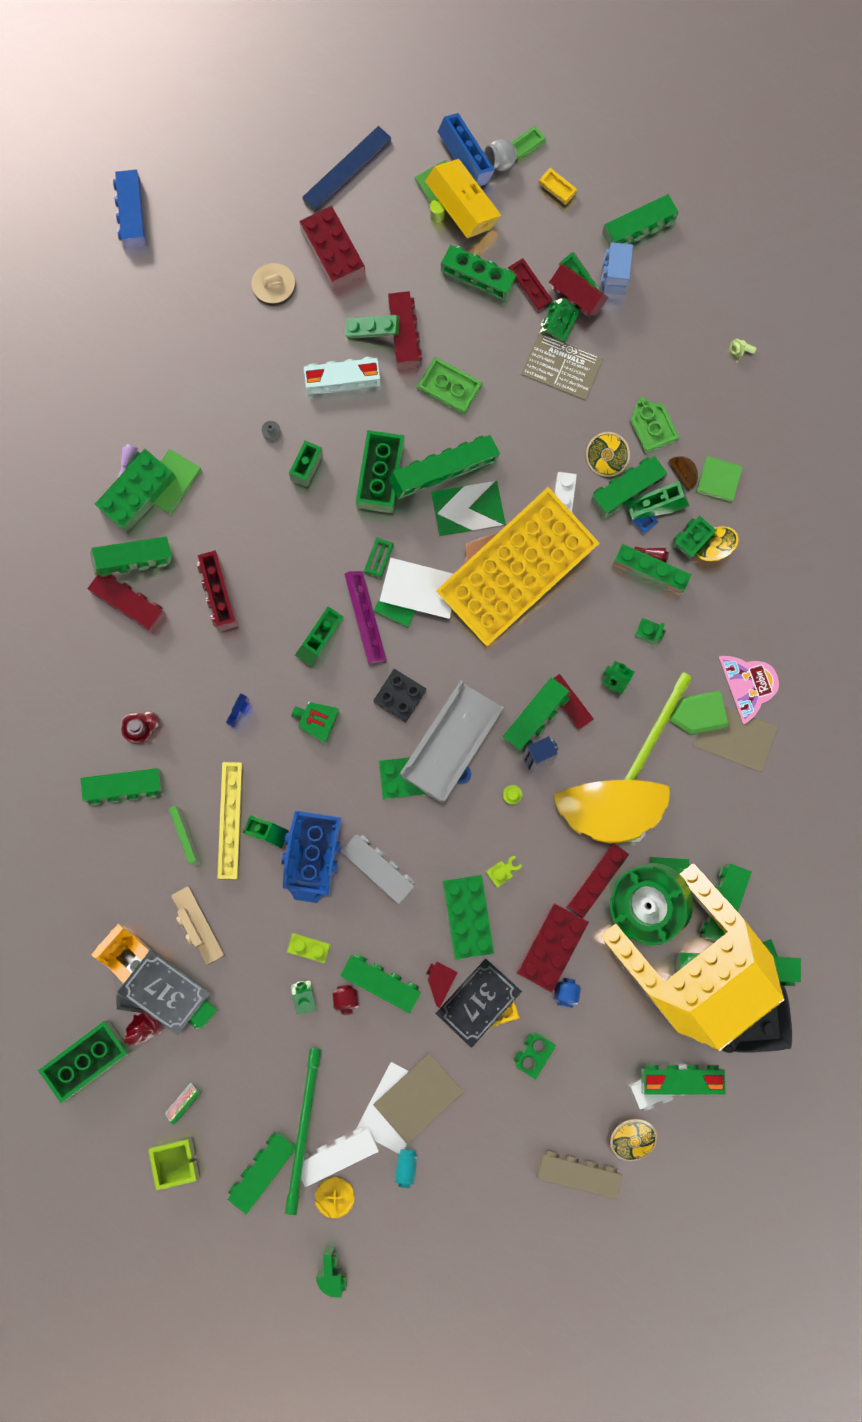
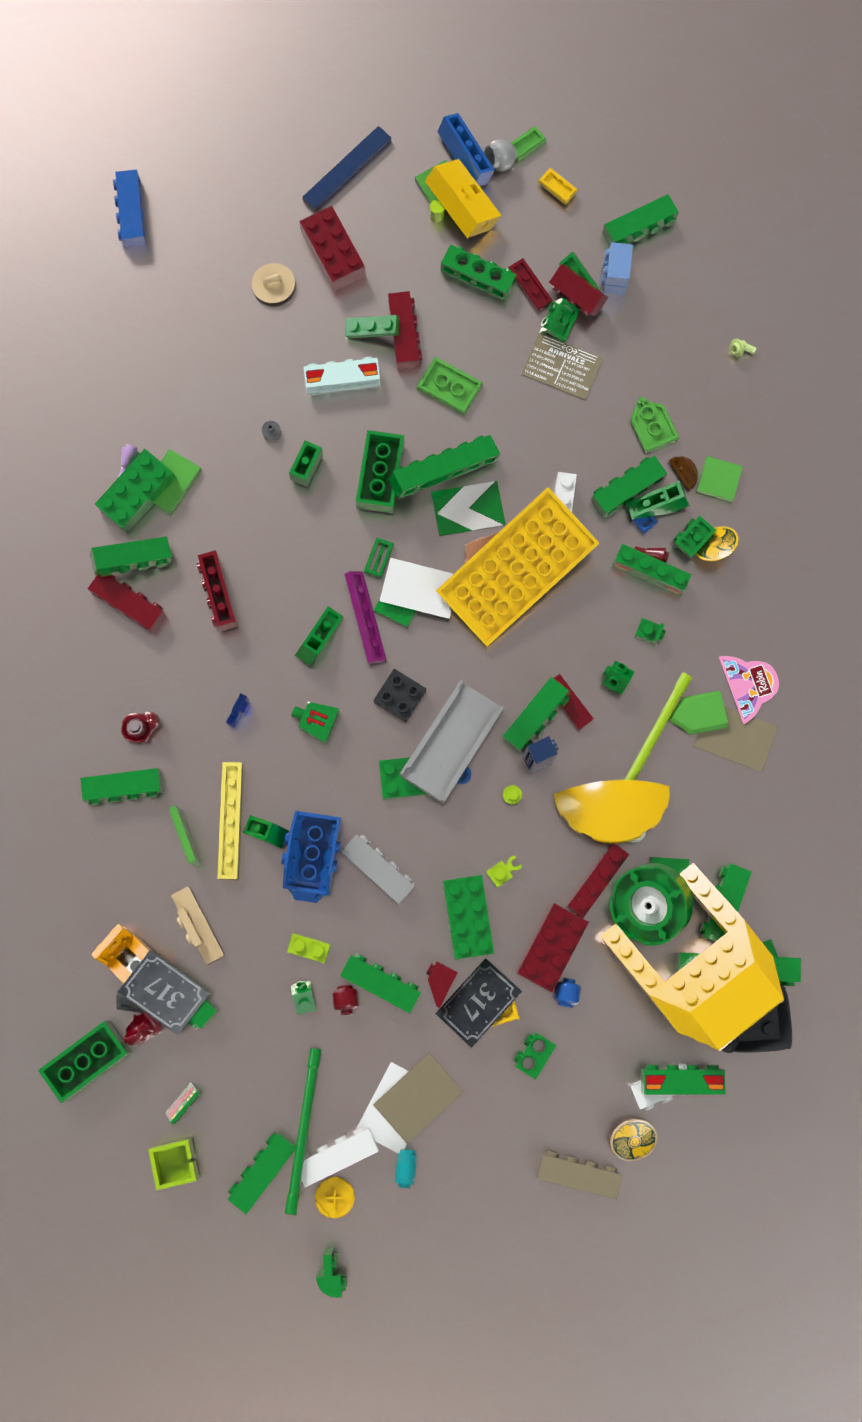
shield [586,432,630,477] -> none

